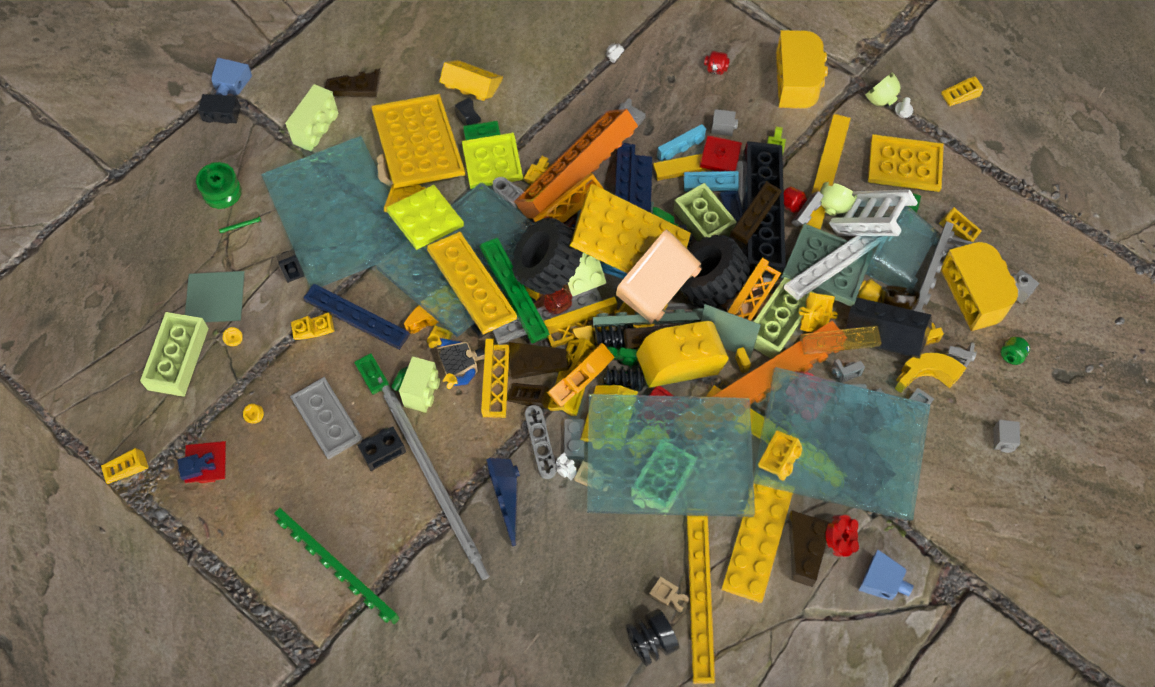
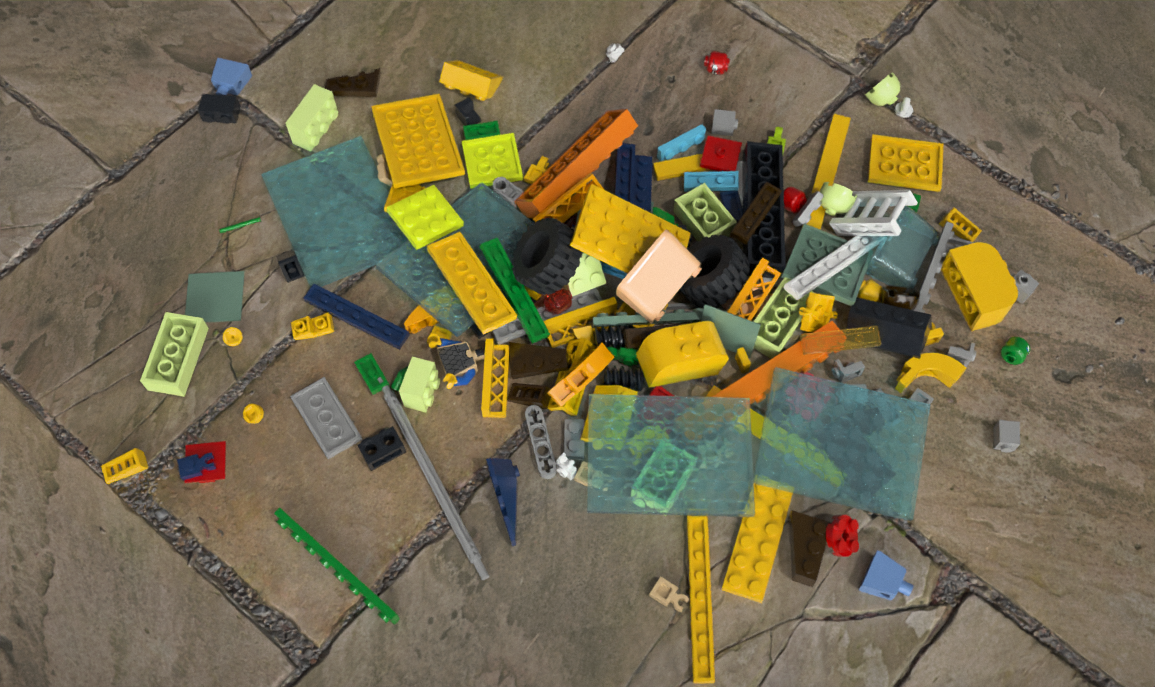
green wheel [196,162,242,209] -> none
light grey bracket [618,98,646,130] -> none
black wheel [626,608,679,666] -> none
yellow bracket [758,430,802,481] -> none
yellow brick [776,30,828,108] -> none
yellow slope [941,76,983,107] -> none

